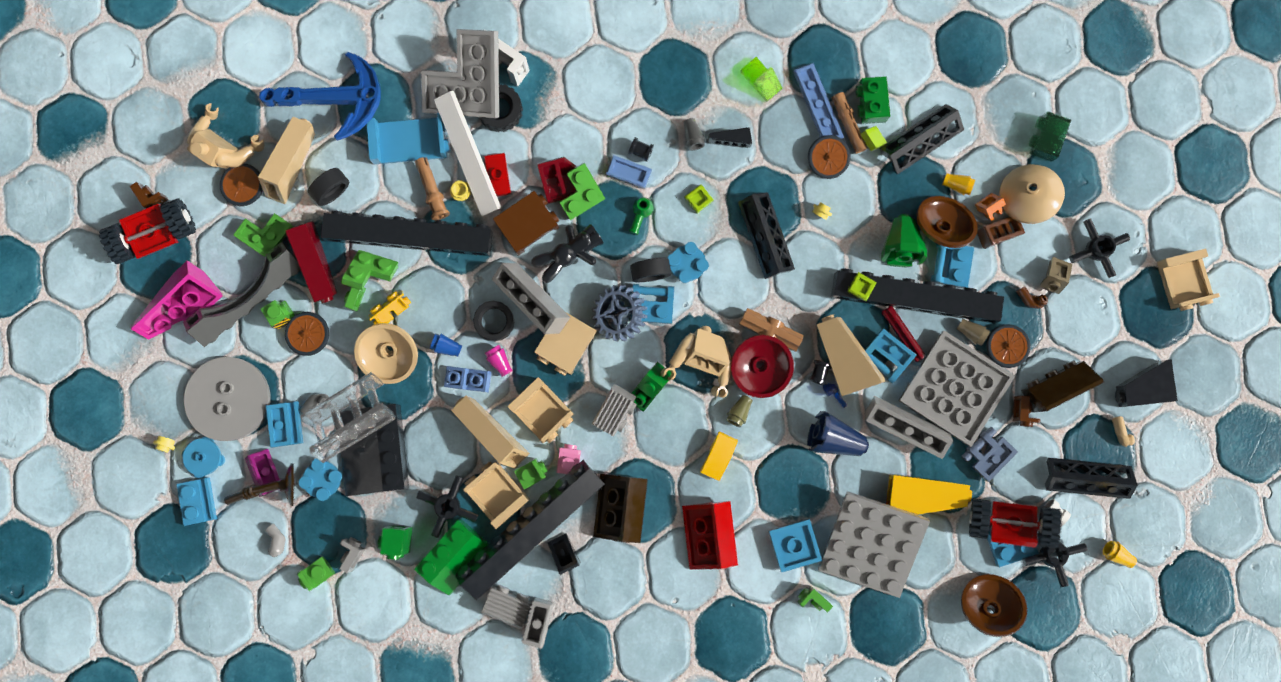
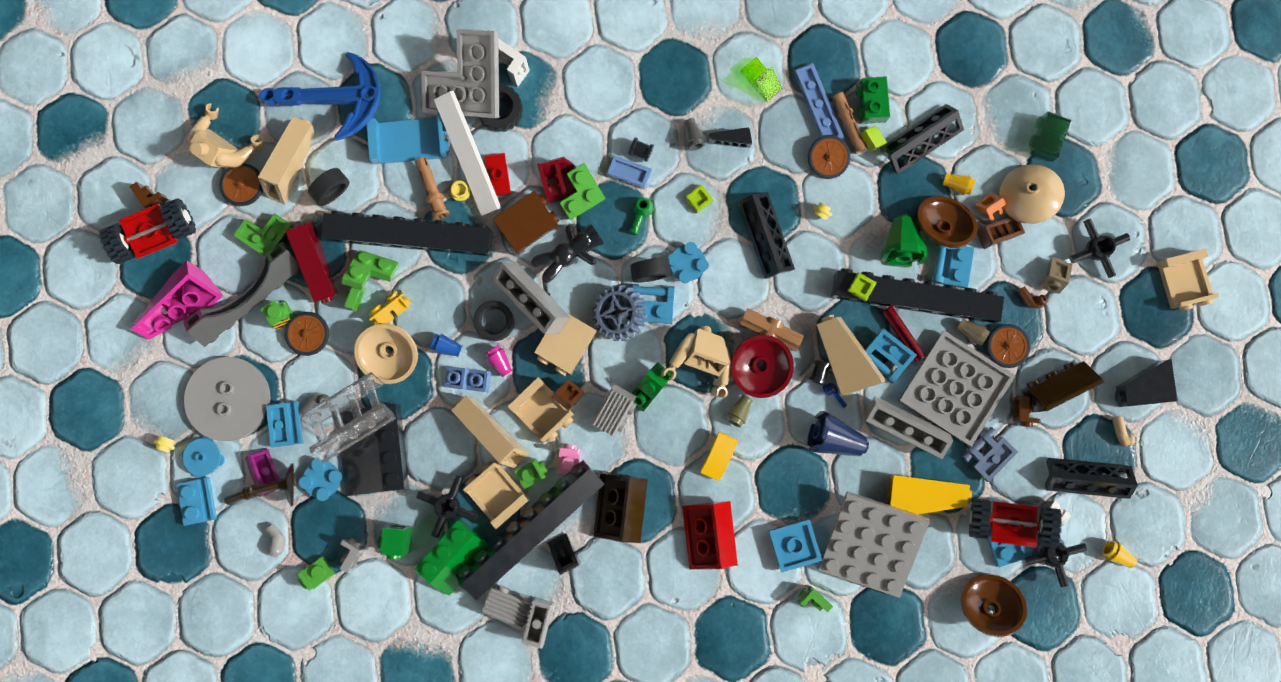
none -> reddish brown bracket [552,379,584,411]

